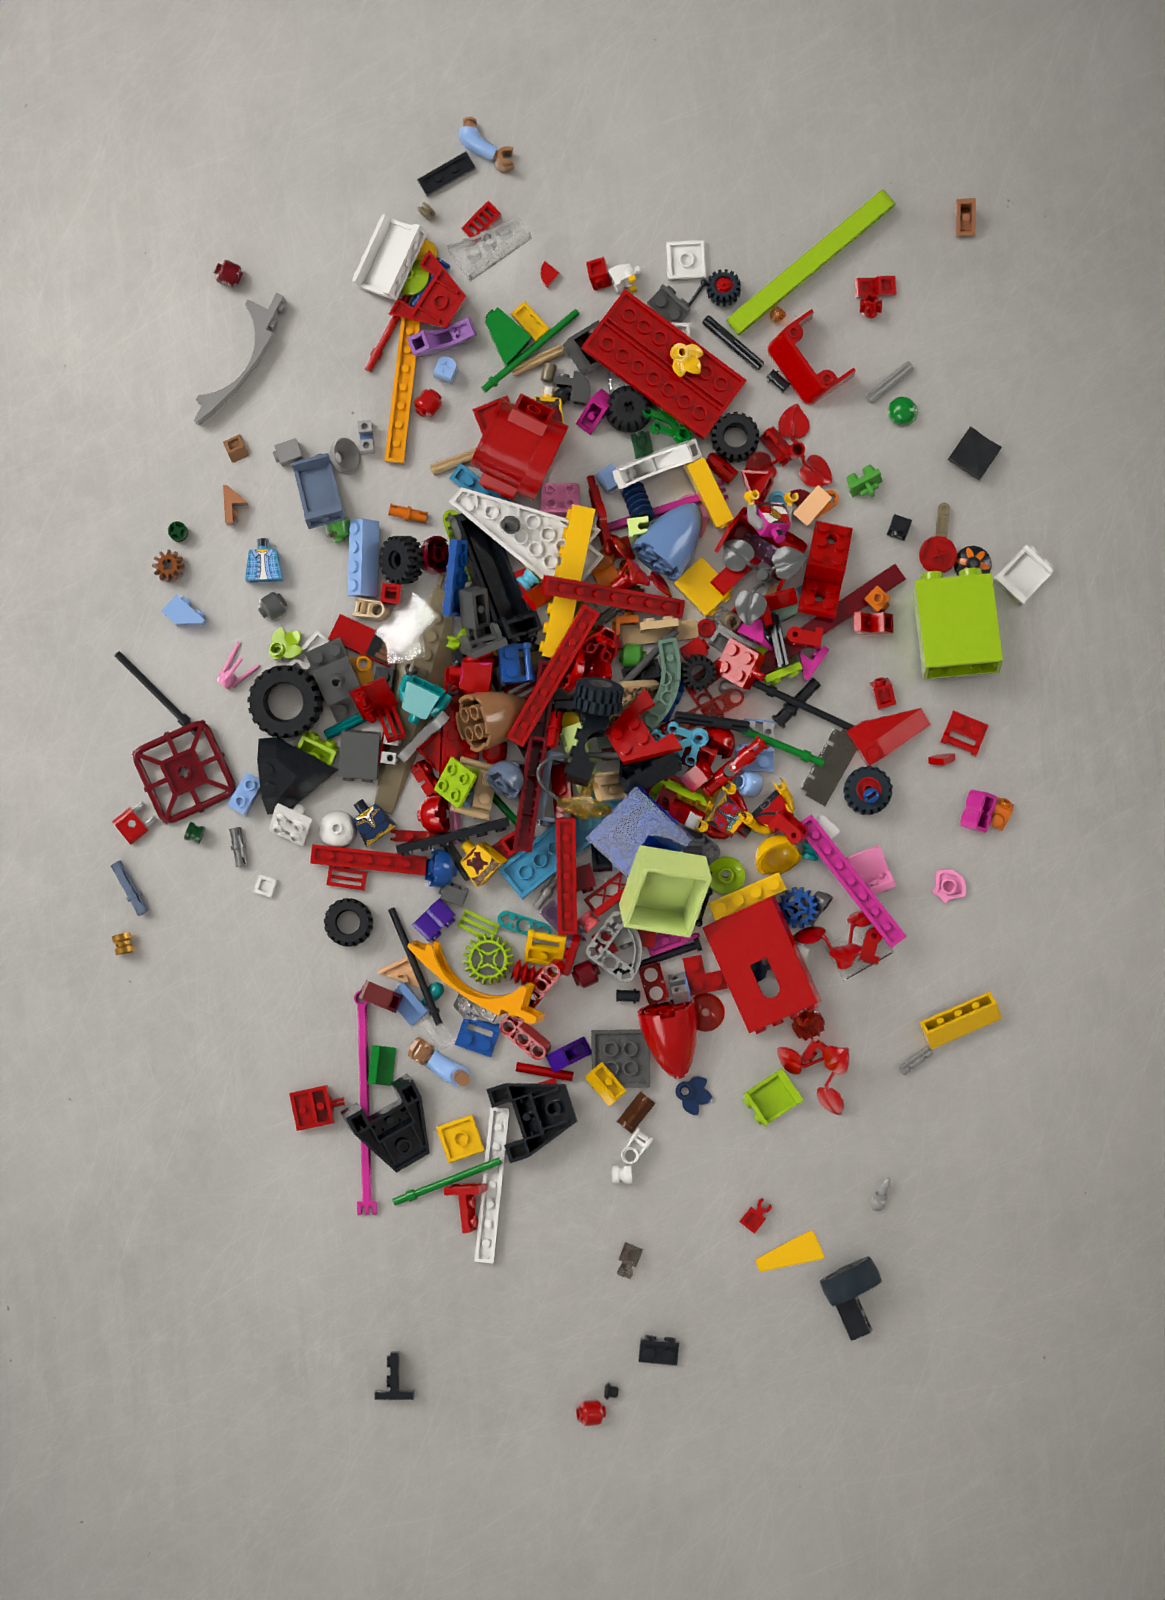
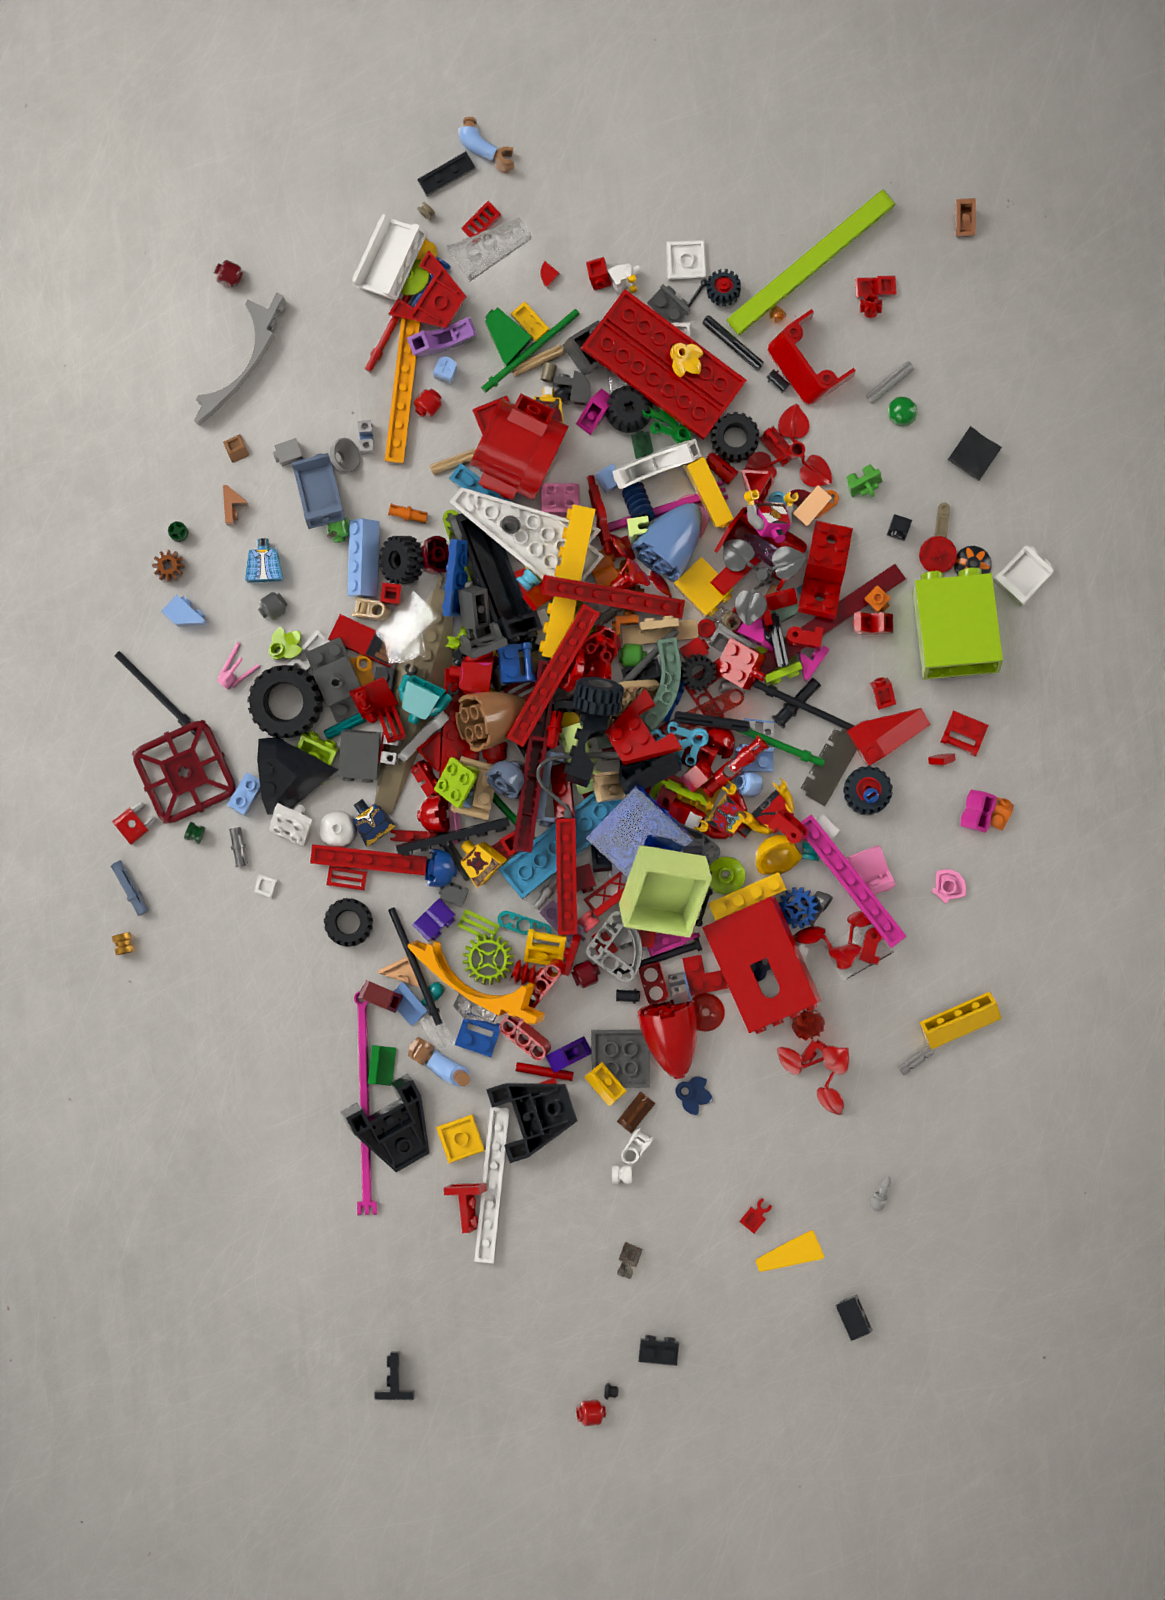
red plate [289,1085,345,1131] -> none
green bar [392,1157,502,1206] -> none
clear yellow plate [557,783,612,820] -> none
lime panel [742,1068,804,1126] -> none
black wheel [820,1256,882,1306] -> none

